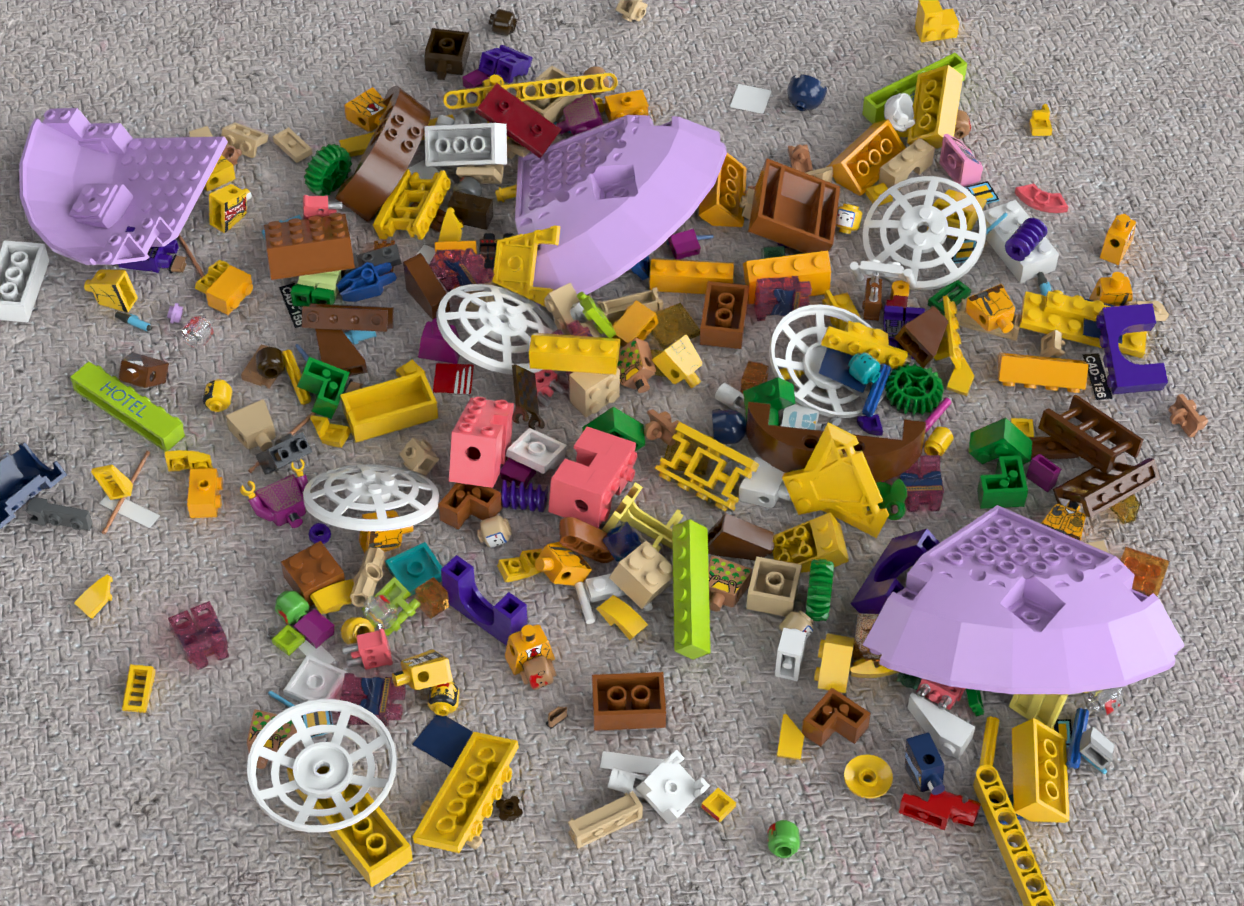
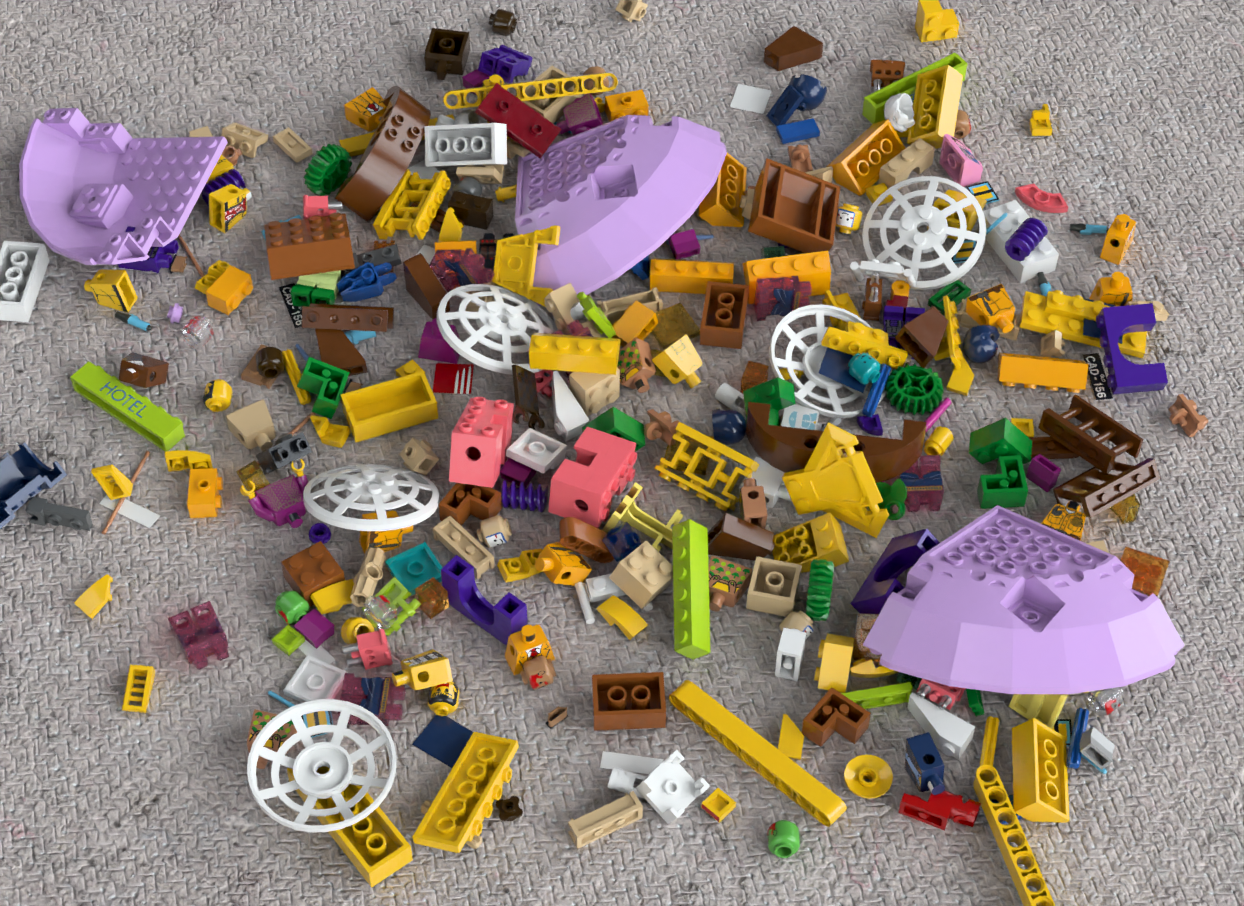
none -> dark purple piece [201,169,246,206]
none -> clear yellow brick [236,460,270,494]
none -> tan container [433,516,495,579]
none -> white slope [551,370,590,442]
none -> yellow beam [669,680,847,827]
none -> nougat torso [739,478,767,529]
none -> reddish brown slope [764,26,823,71]
none -> dark blue plate [766,85,804,127]
none -> blue tile [776,118,820,144]
none -> lime tile [841,682,913,709]
none -> dark orange piece [870,60,905,92]
none -> dark blue helmet [963,325,1000,364]
none -> medium azure piece [1069,223,1109,235]

